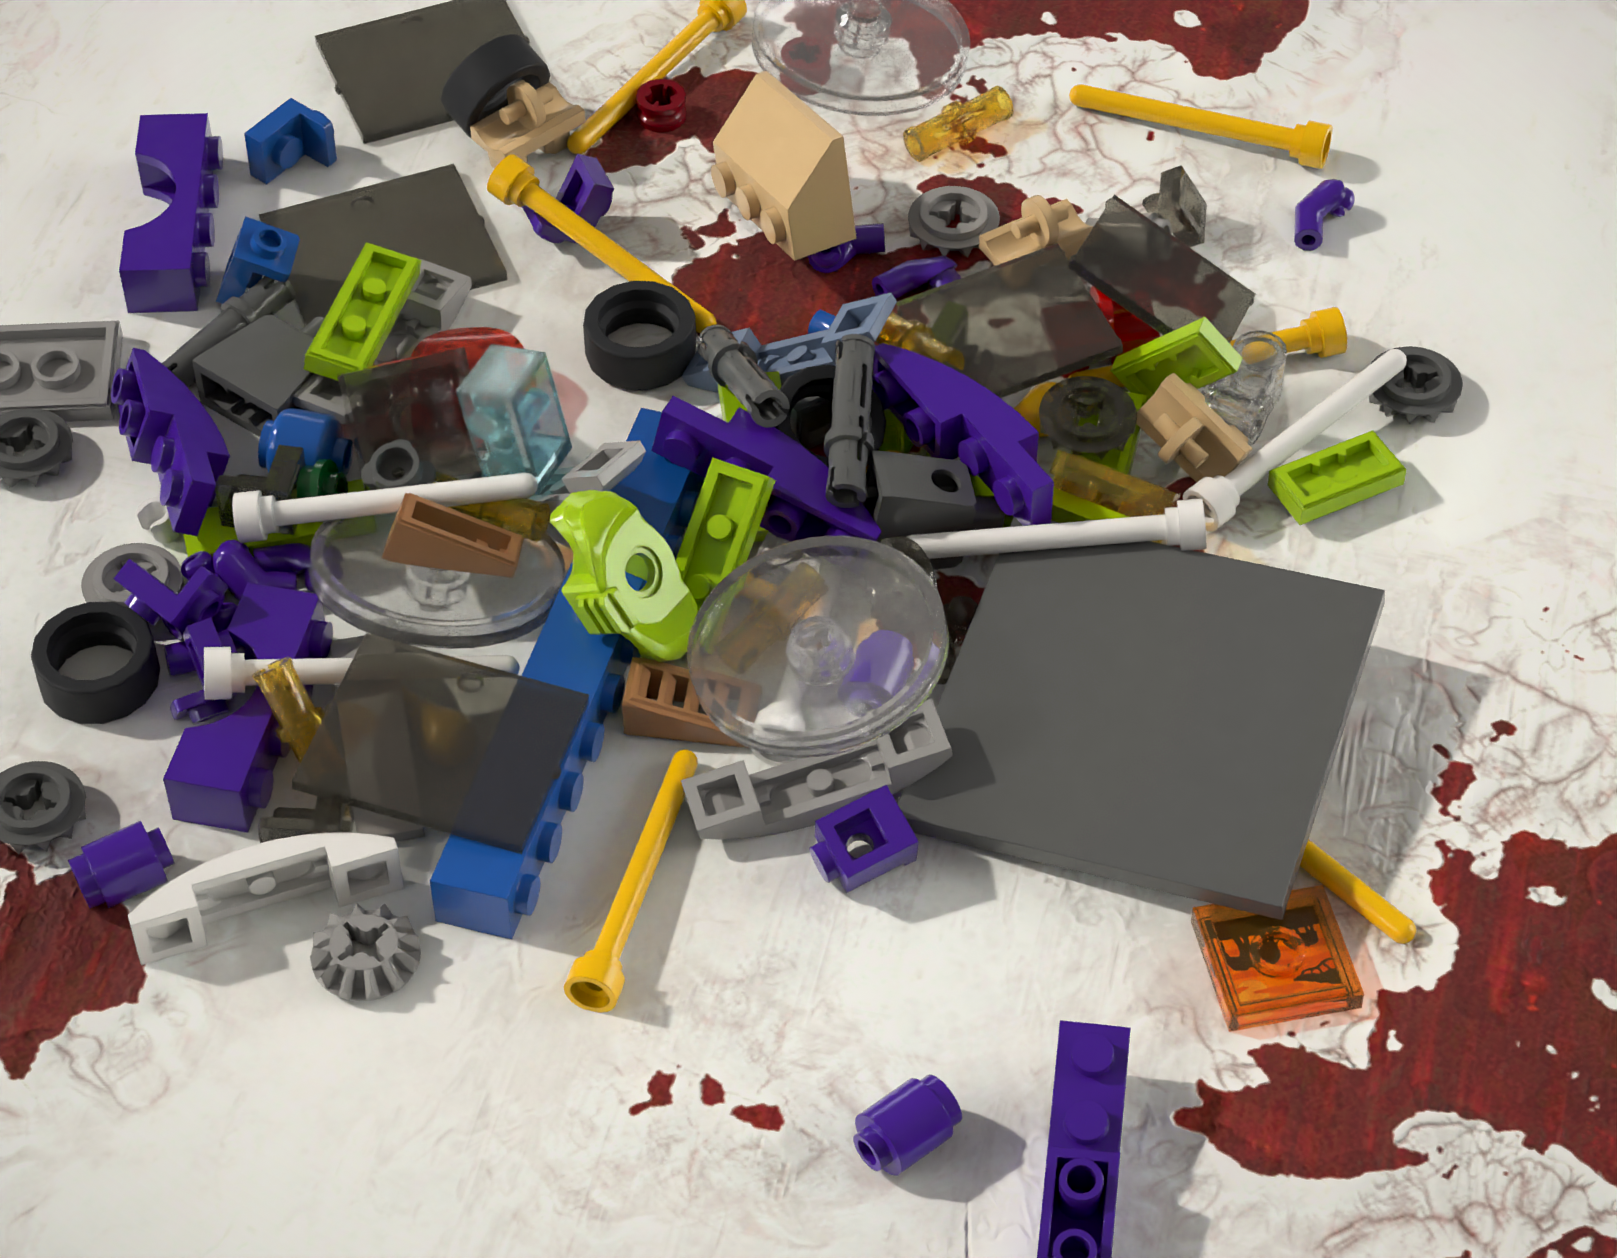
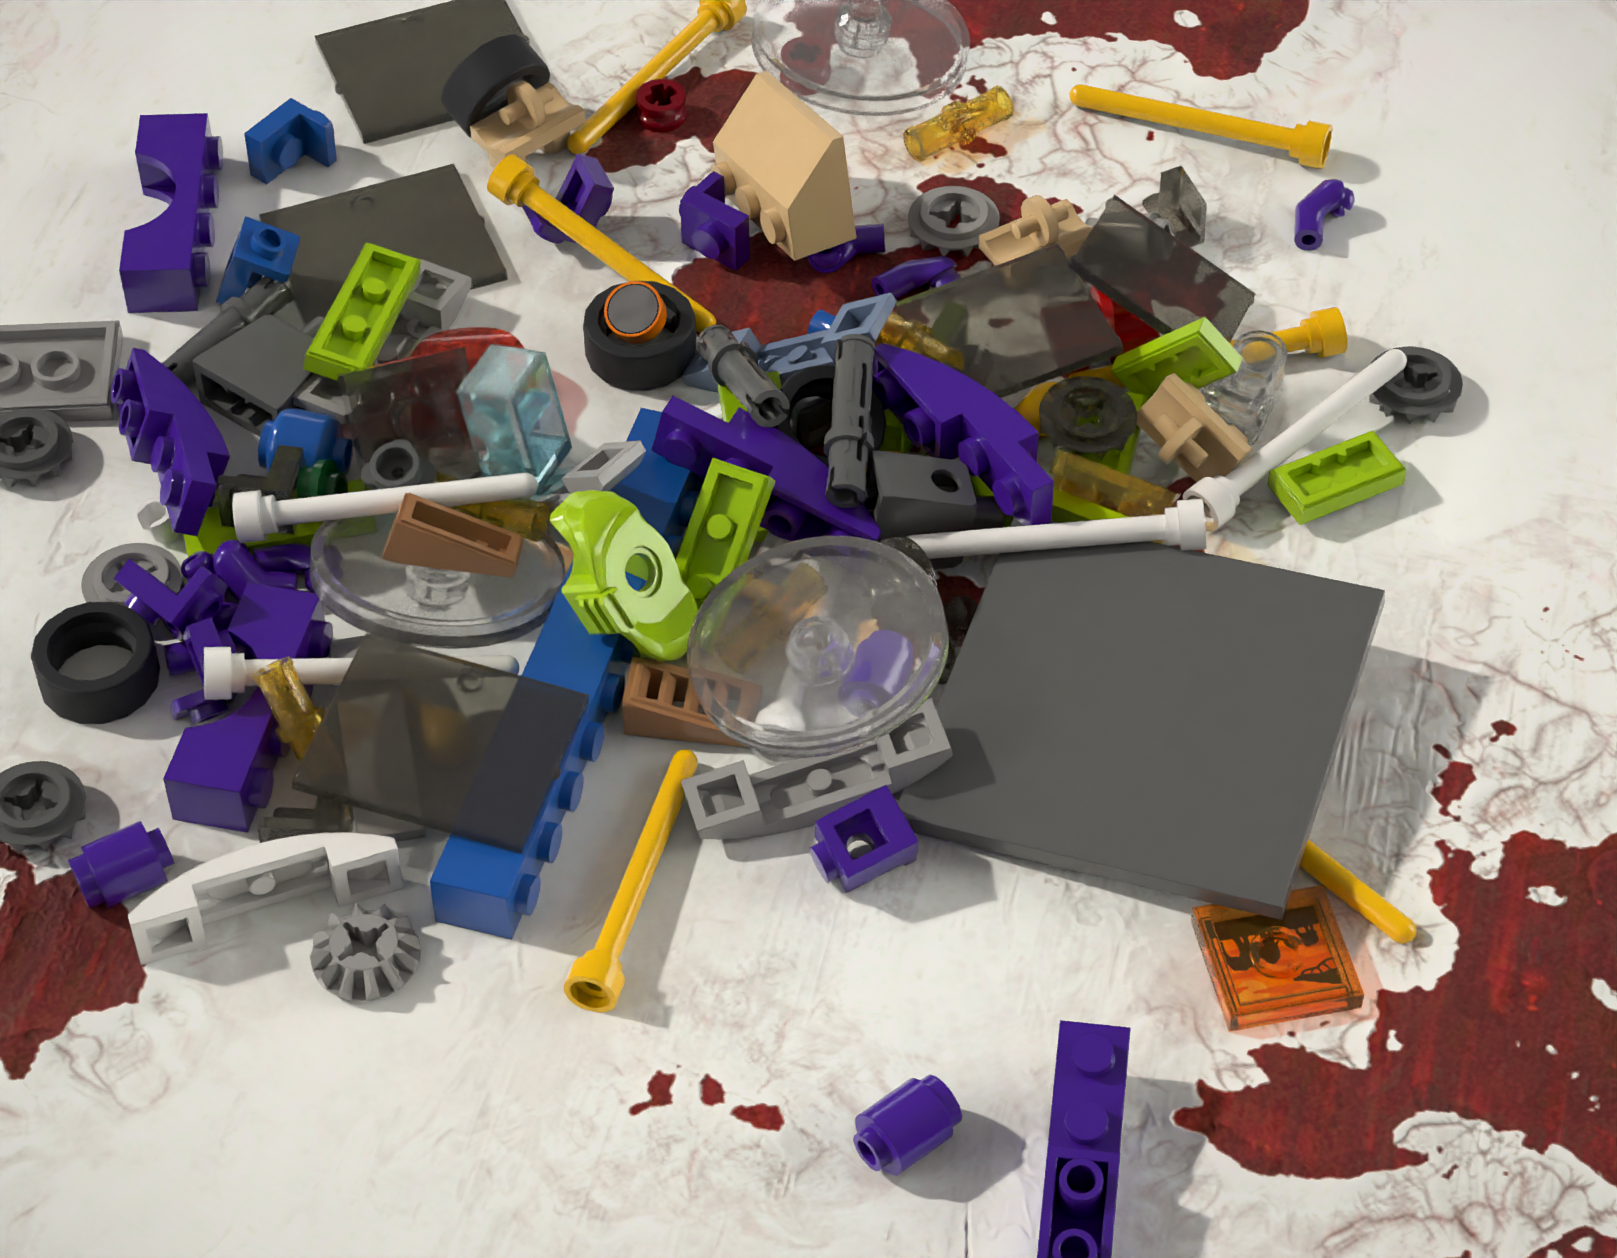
none -> tile [604,281,667,344]
none -> dark purple bracket [679,171,750,271]

